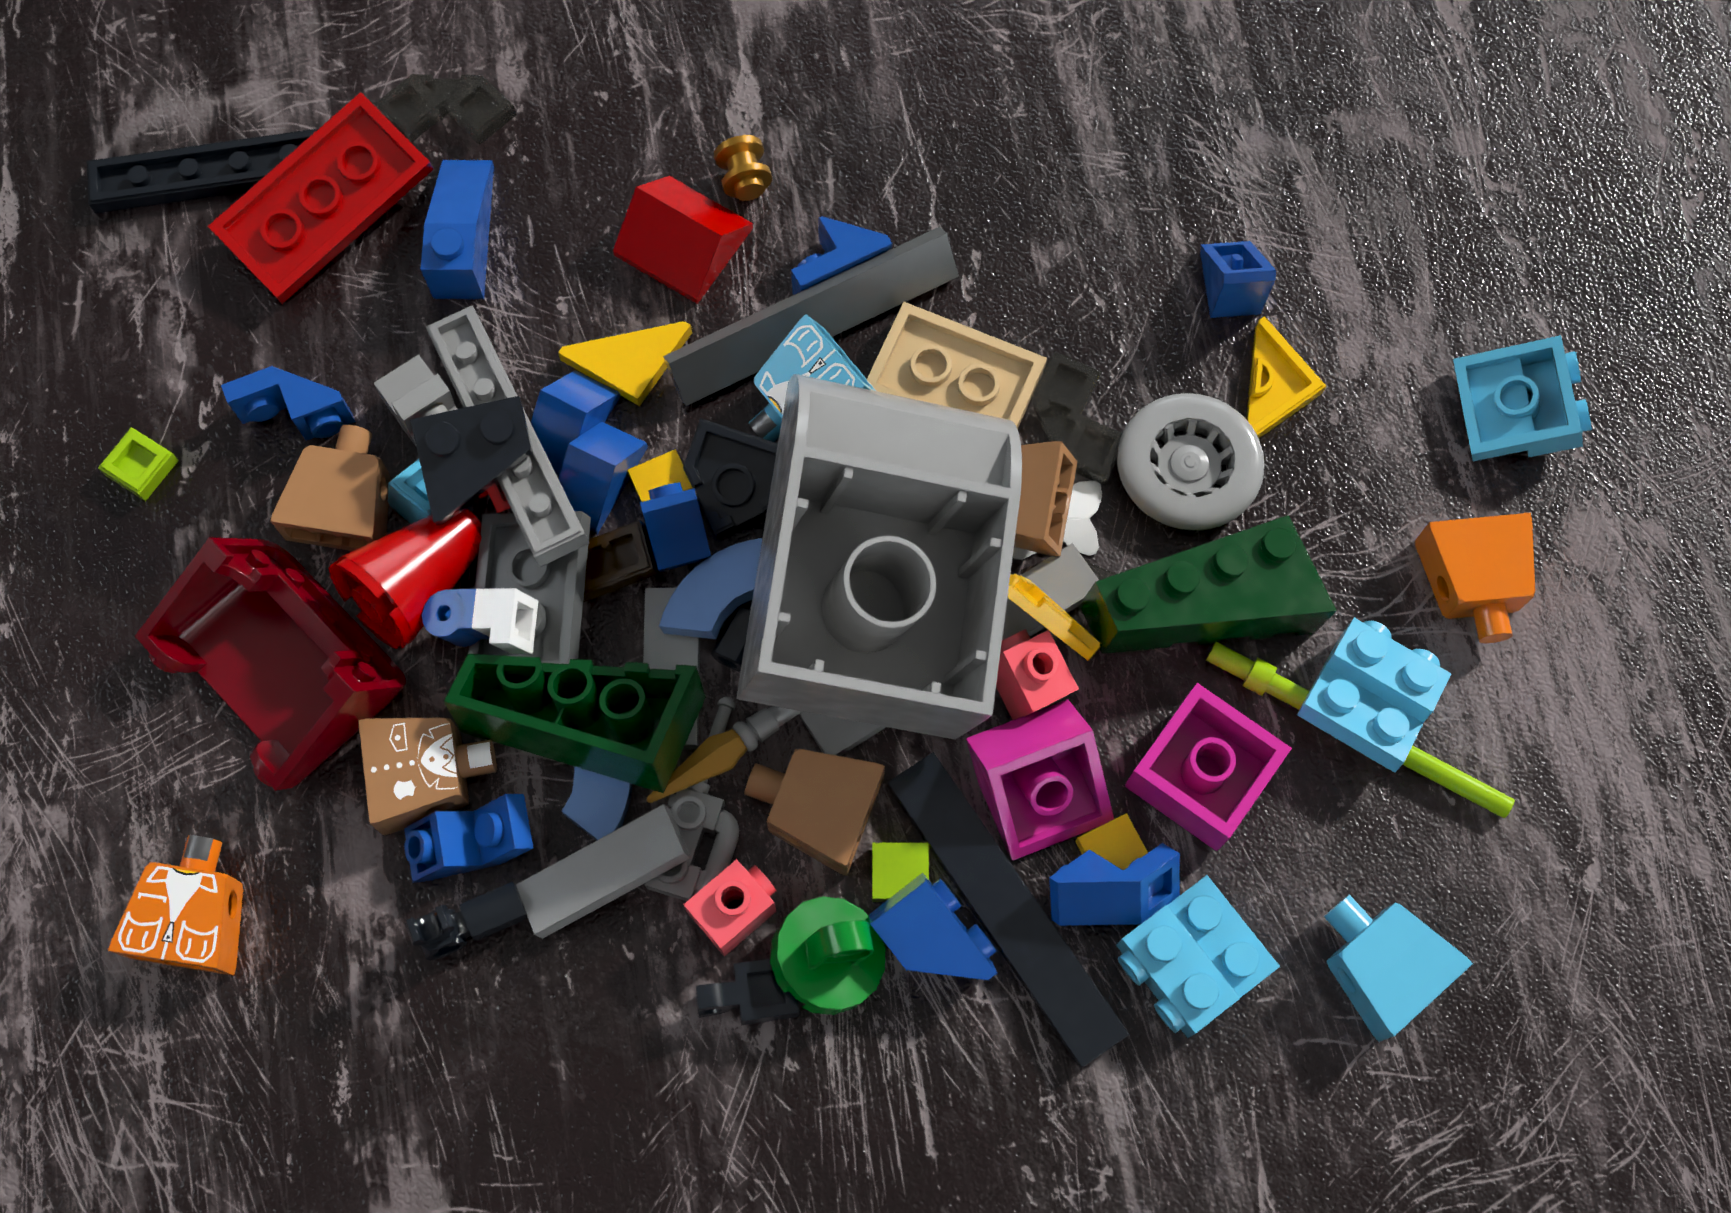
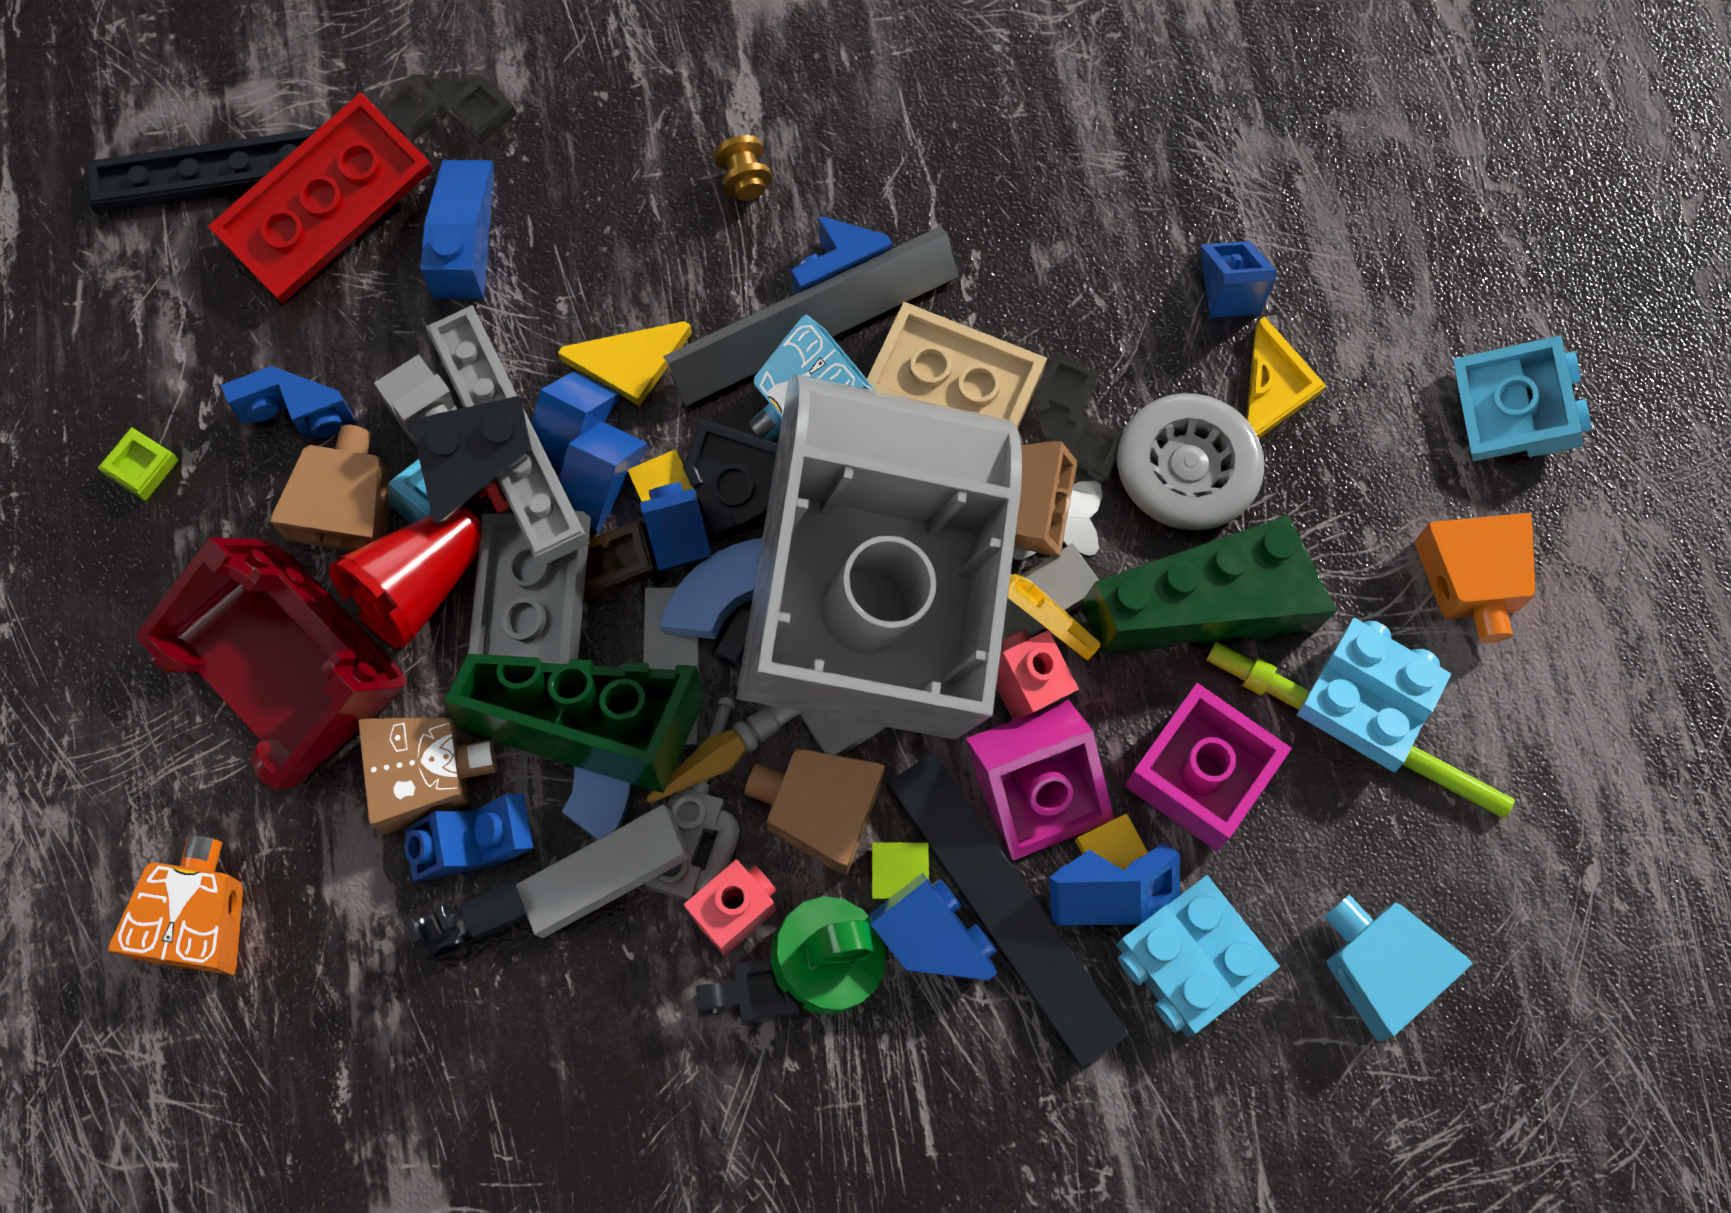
leg [422,588,538,654] -> none
red slope [613,176,753,304] -> none

